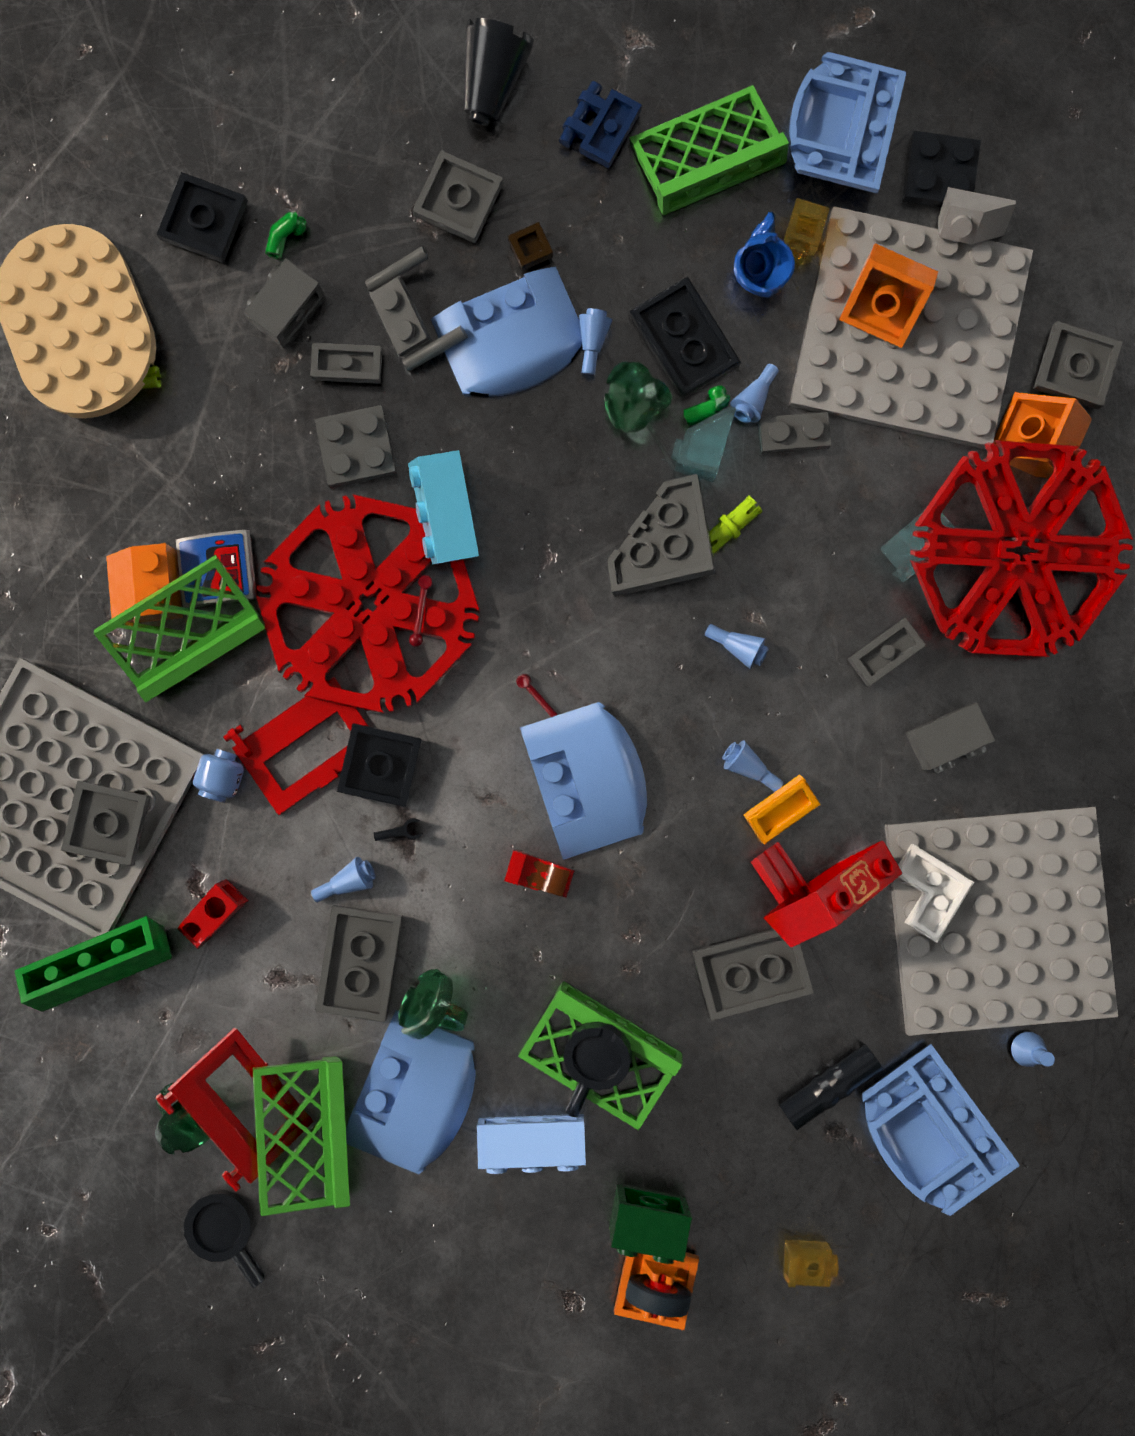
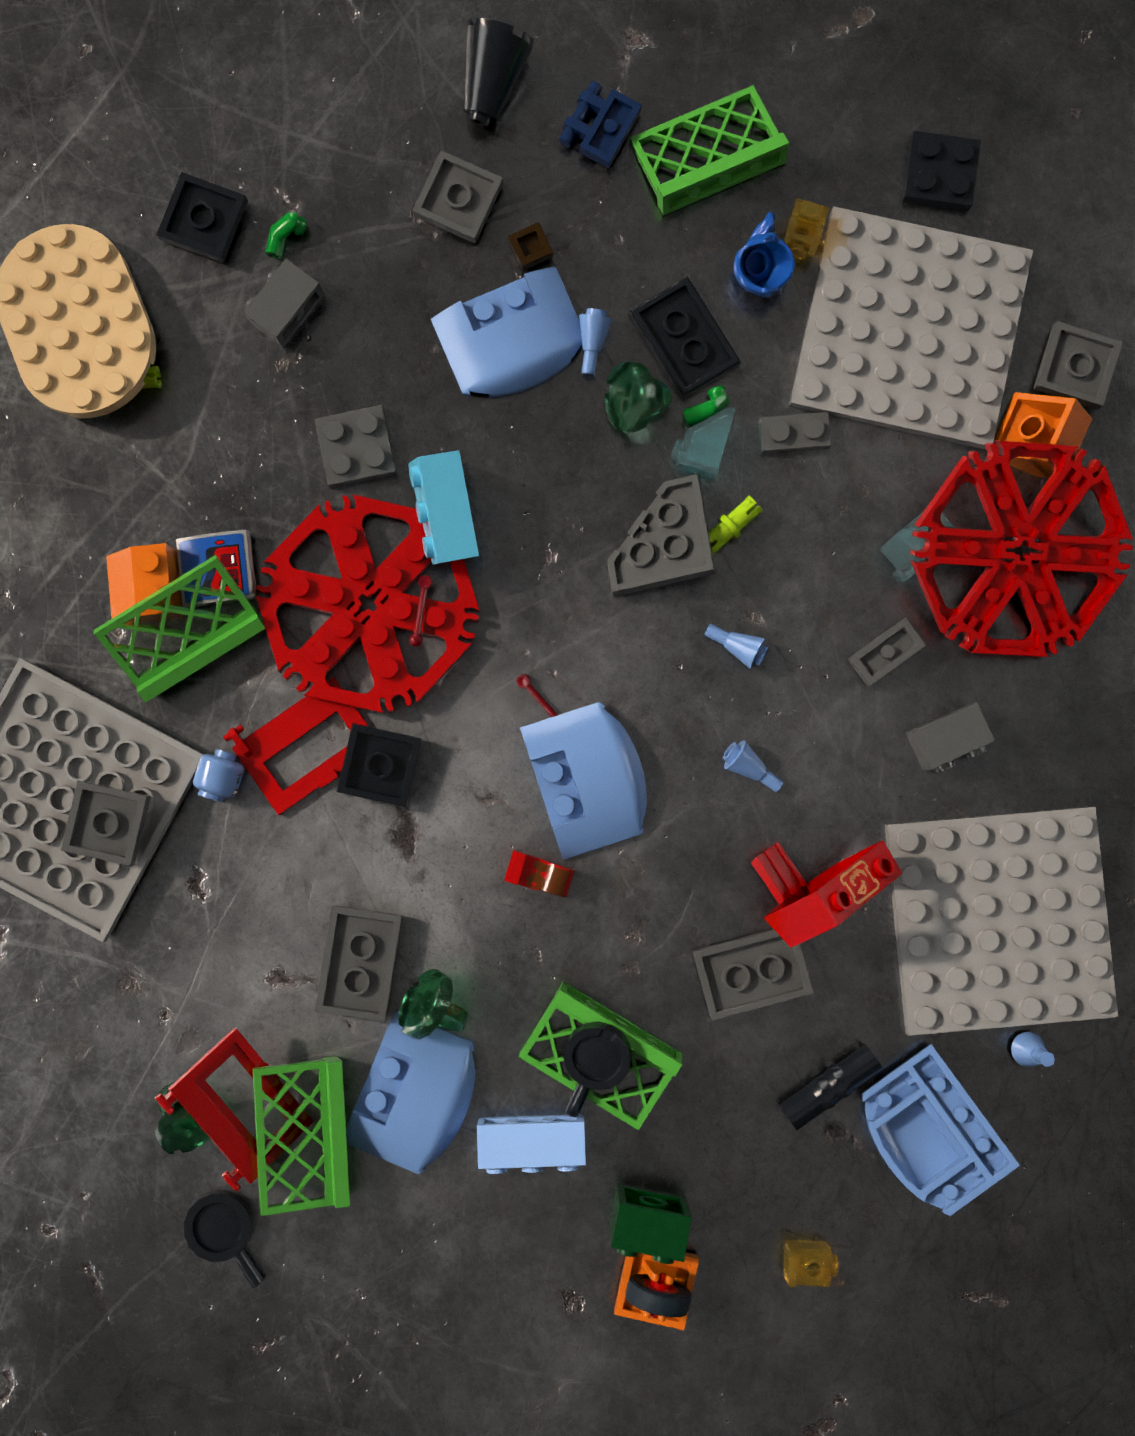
green brick [15,916,172,1012] -> none
red leg [178,879,249,949] -> none
dark grey plate [310,343,383,384] -> none
medium blue cone [311,857,375,903] -> none
dark grey plate [365,246,468,372] -> none
black hand [374,818,423,841] -> none
medium blue cone [730,364,779,423] -> none
light orange tile [743,774,821,845] -> none
medium blue slope [789,52,907,193] -> none
orange slope [839,243,938,348] -> none
white tile [898,844,974,943] -> none
light grey slope [938,187,1016,245] -> none

